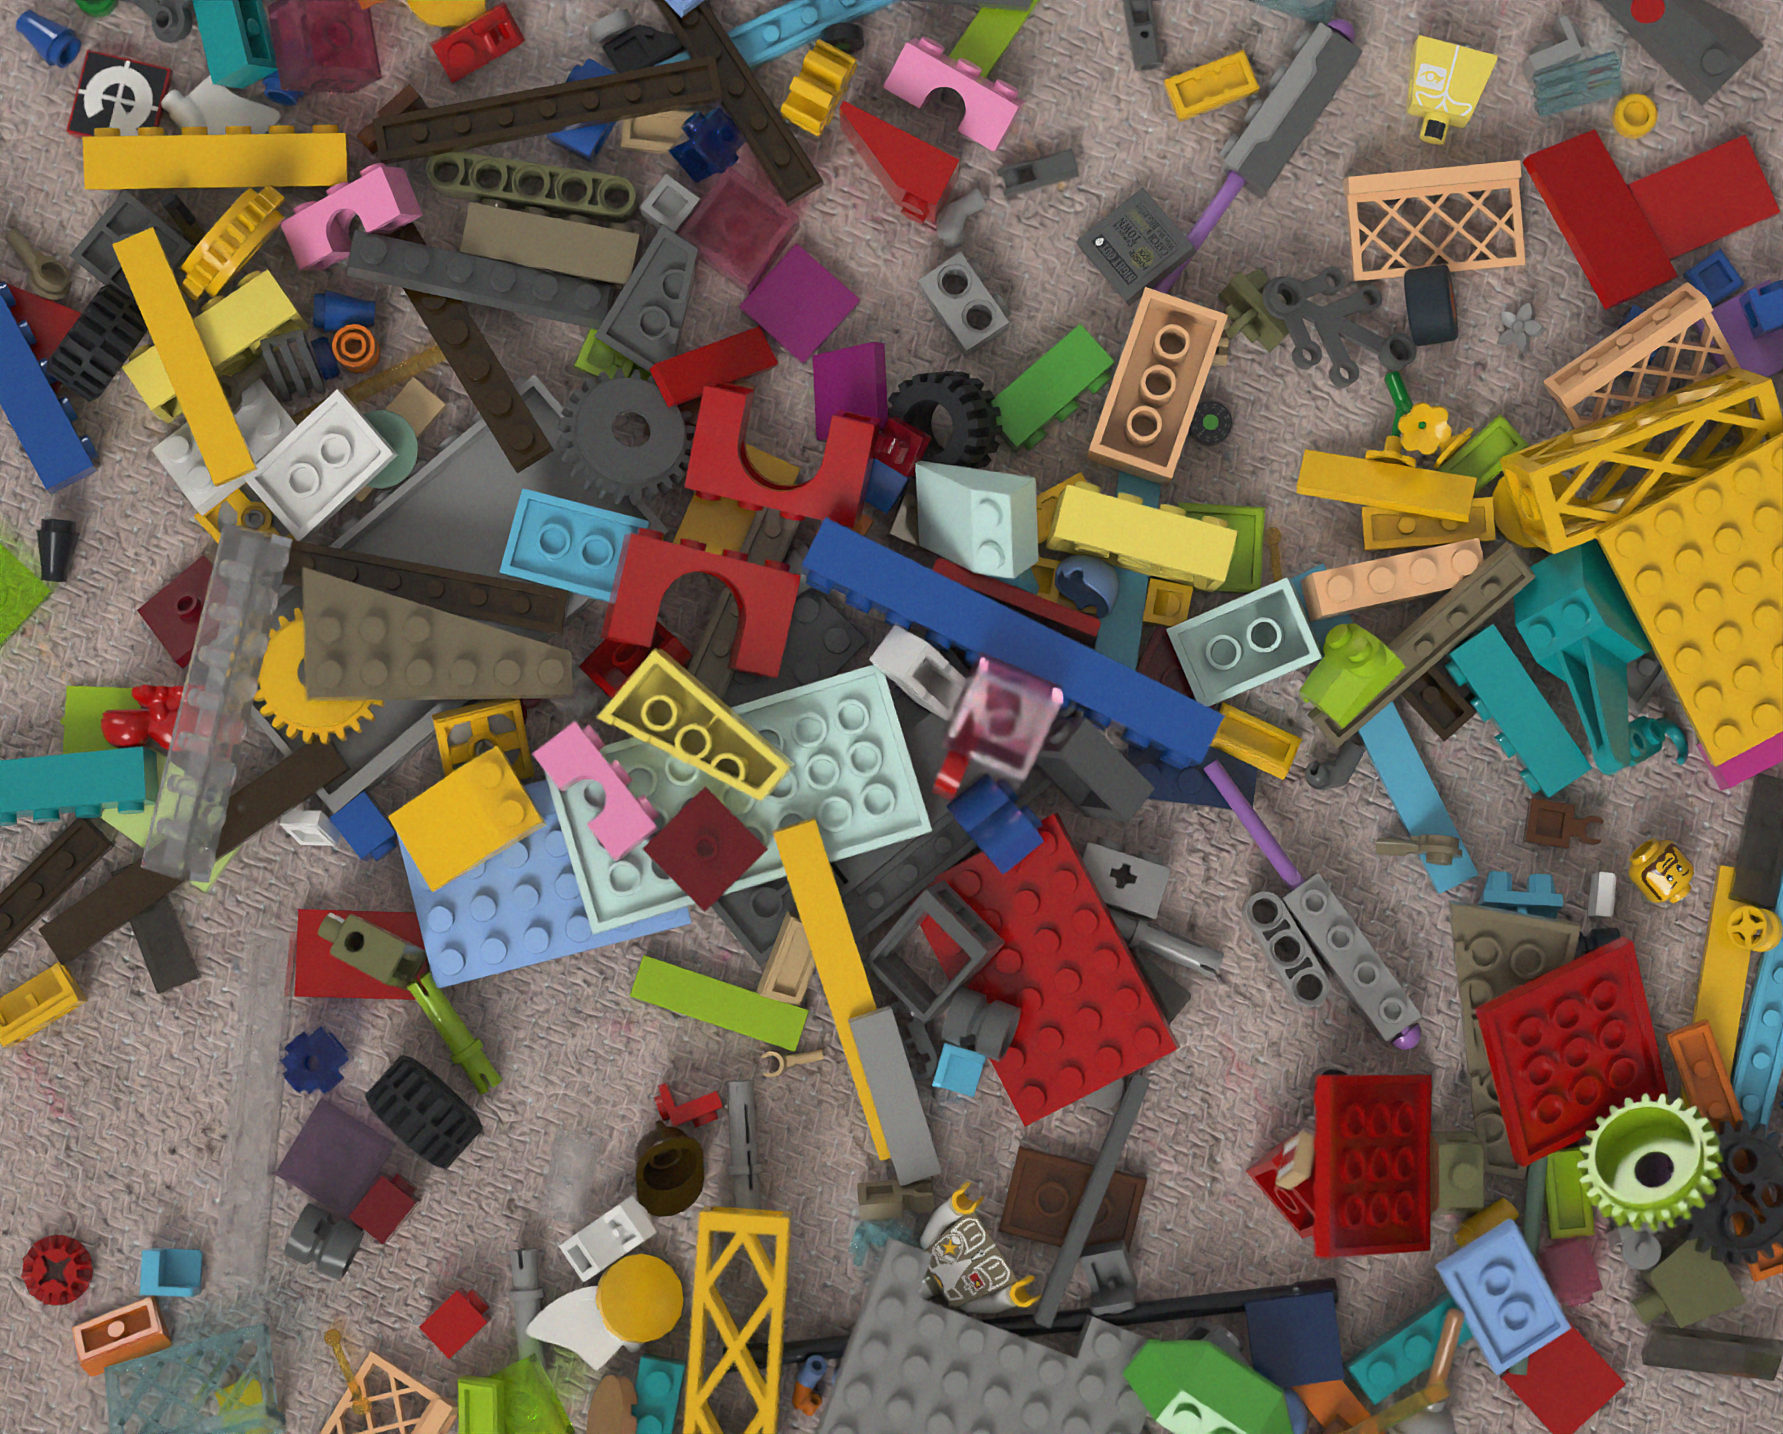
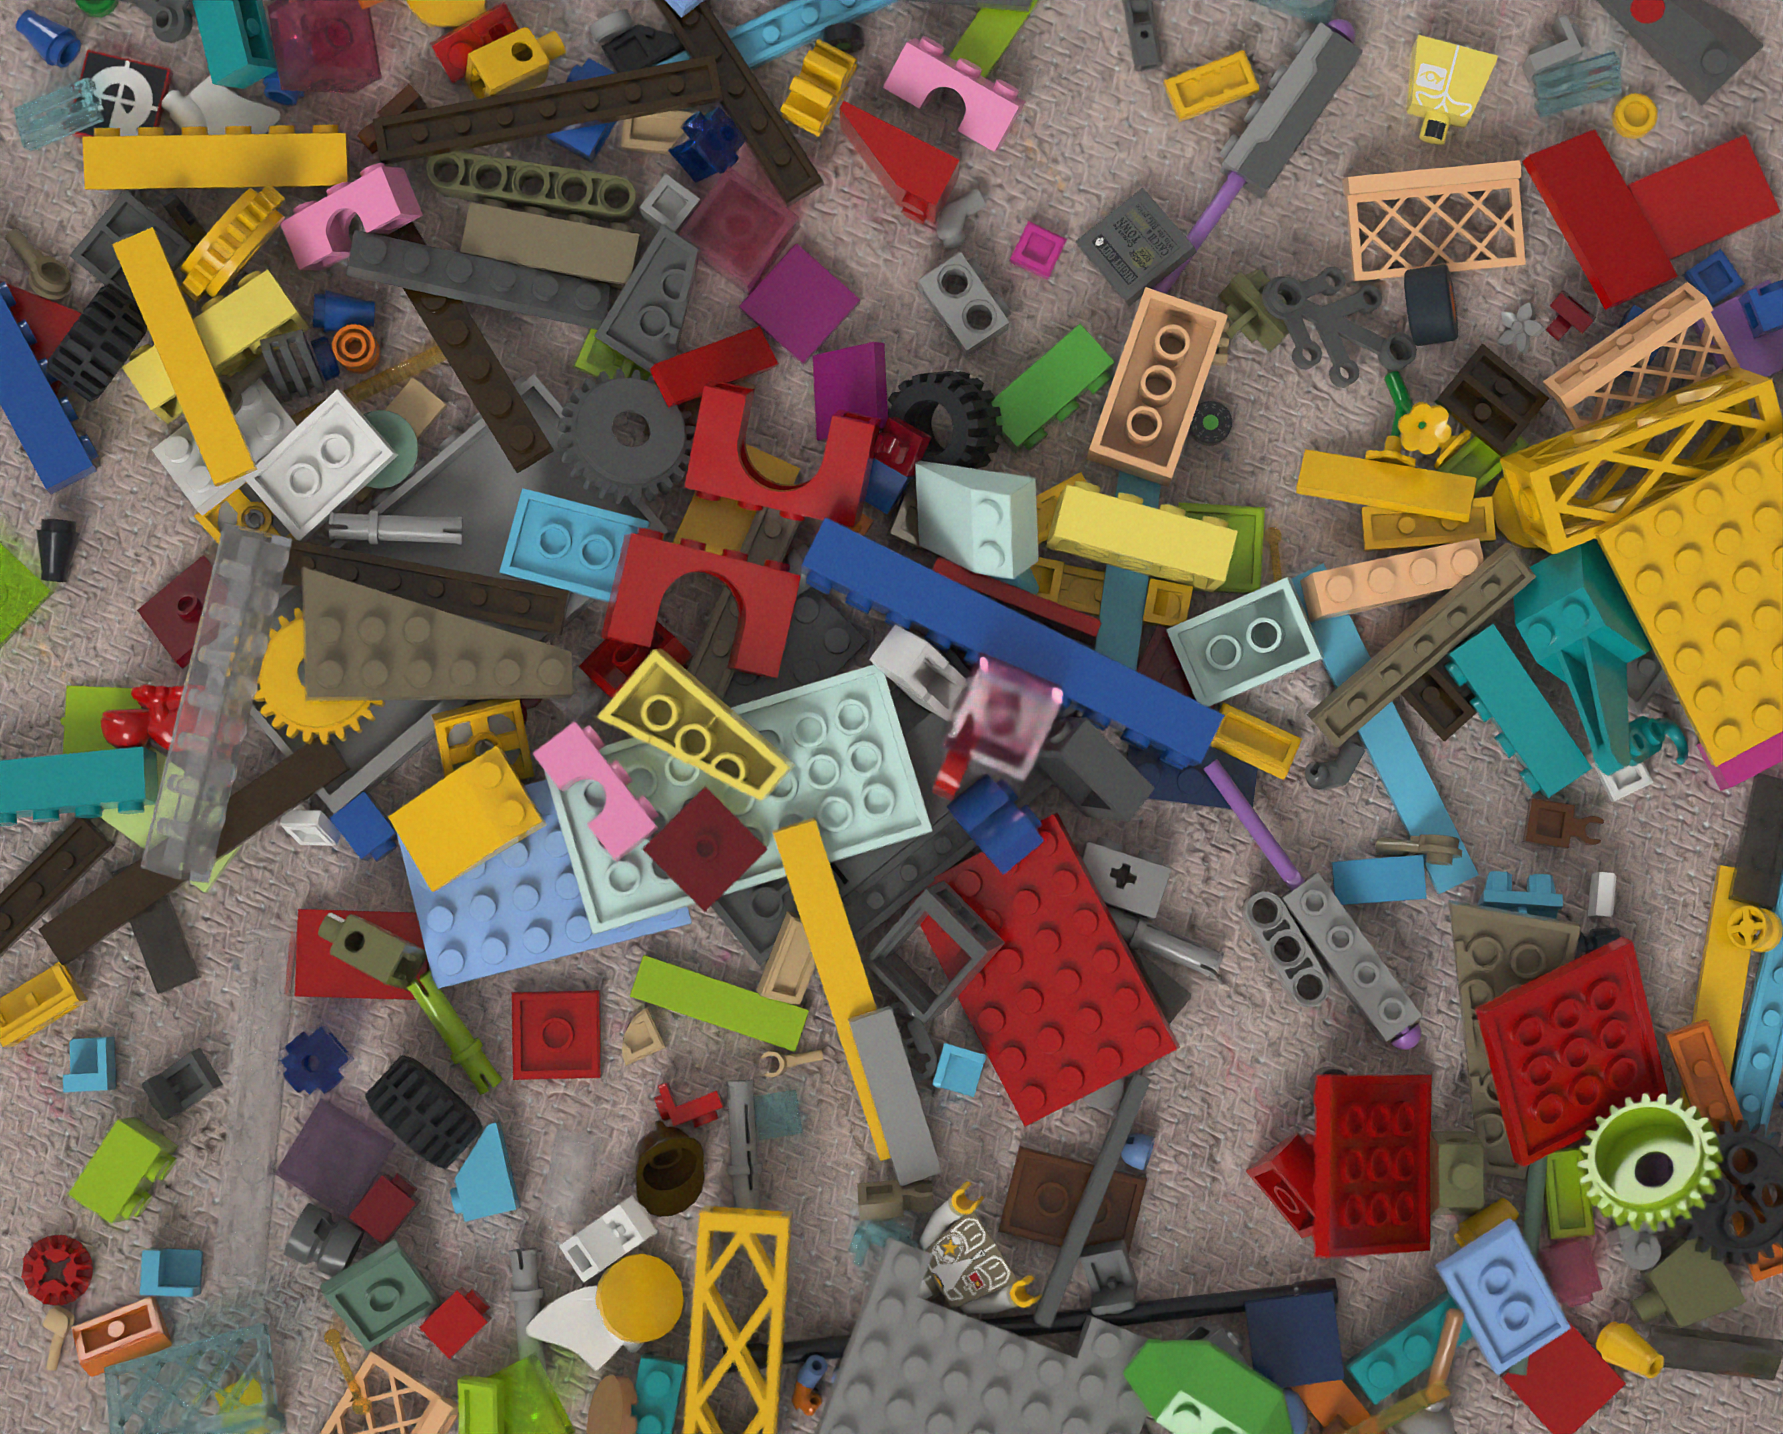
dark grey wheel [941,986,1021,1061] -> none
dark grey bar [997,148,1079,198] -> none
medium blue hair [1055,555,1120,618] -> none
tan tile [1275,1131,1315,1190] -> none
lime slope [1299,623,1406,729] -> none
yellow head [1628,838,1694,903] -> none
none -> clear light blue tile [14,77,104,152]
none -> tan hand [43,1305,75,1371]
none -> medium azure panel [63,1037,116,1092]
none -> lime brick [67,1117,178,1224]
none -> dark grey bracket [142,1048,223,1120]
none -> sand green tile [320,1239,442,1351]
none -> light grey pin [329,510,463,545]
none -> medium azure slope [450,1122,521,1222]
none -> yellow torso [465,27,566,99]
none -> red tile [511,990,602,1080]
none -> tan tile [622,1008,666,1066]
none -> clear light blue tile [754,1090,803,1140]
none -> dark pink tile [1009,221,1067,280]
none -> medium blue hinge [1121,1133,1155,1171]
none -> dark azure slope [1331,855,1427,905]
none -> dark brown slope [1434,343,1549,457]
none -> dark red tile [1546,290,1596,341]
none -> white tile [1593,762,1653,802]
none -> yellow cone [1596,1321,1664,1379]

